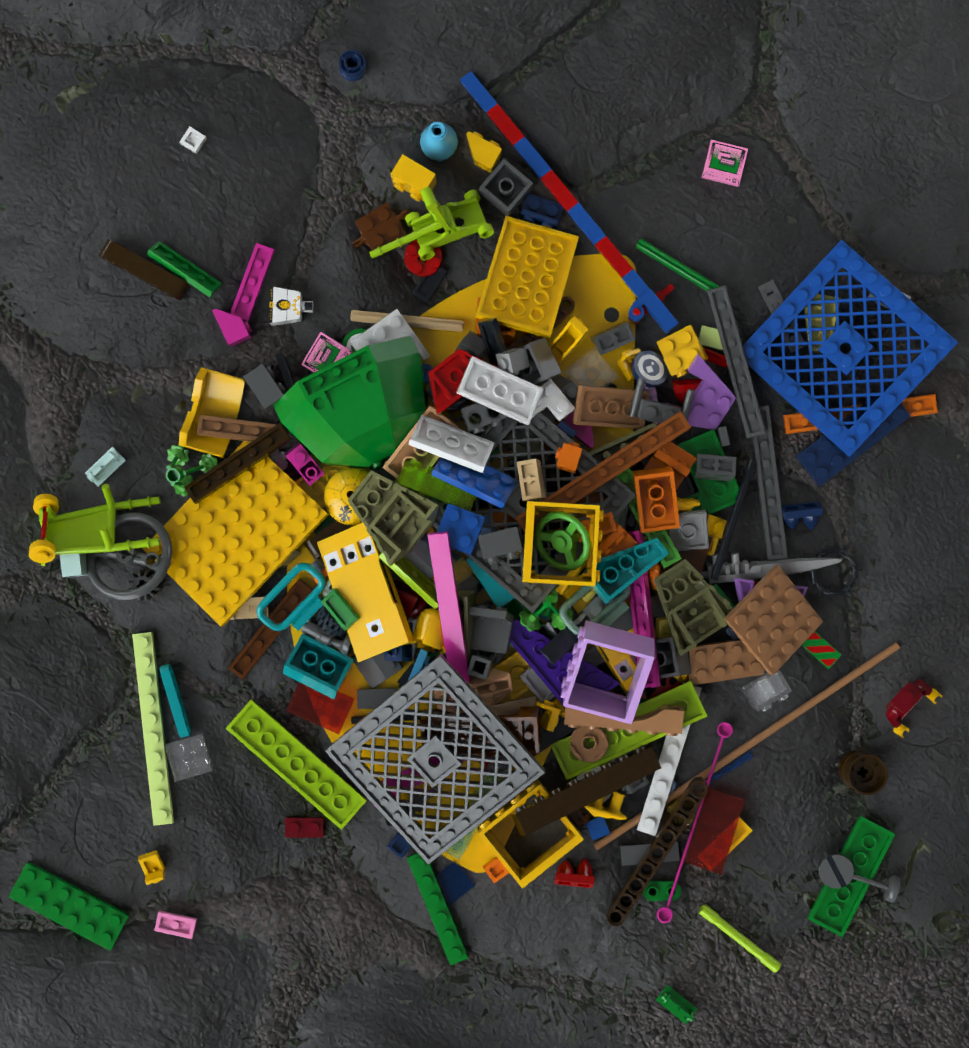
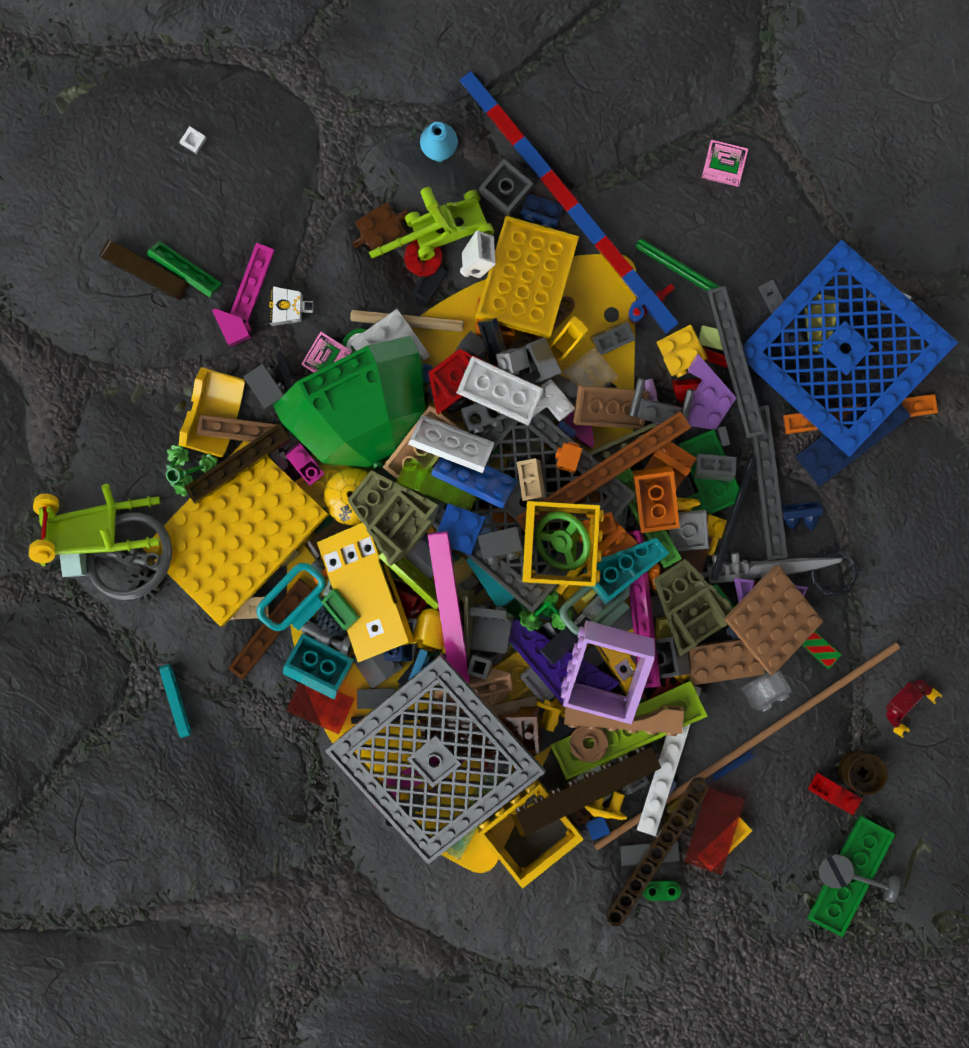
green plate [9,862,130,951] -> none
light aqua hinge [85,447,126,487] -> none
yellowish green plate [132,632,174,826] -> none
yellow bracket [138,850,165,885] -> none
bright pink plate [154,910,197,939] -> none
clear plate [165,733,213,782] -> none
lime plate [226,699,367,830] -> none
dark red plate [285,817,324,838] -> none
dark blue wheel [339,50,366,81] -> none
dark blue tile [386,832,412,859] -> none
yellow brick [391,154,437,202] -> none
green plate [407,853,468,966] -> none
clear blue piece [436,861,474,907] -> none
yellow slope [466,131,502,173] -> none
orange plate [483,856,509,884] -> none
red tile [554,858,595,888] -> none
yellow bracket [617,348,641,382] -> none
dark blue tile [631,350,668,388] -> none
green hinge [656,984,698,1024] -> none
dark pink piece [657,722,733,923] -> none
lime piece [698,904,781,973] -> none
none -> white torso [460,230,495,278]
none -> red bracket [808,773,863,815]

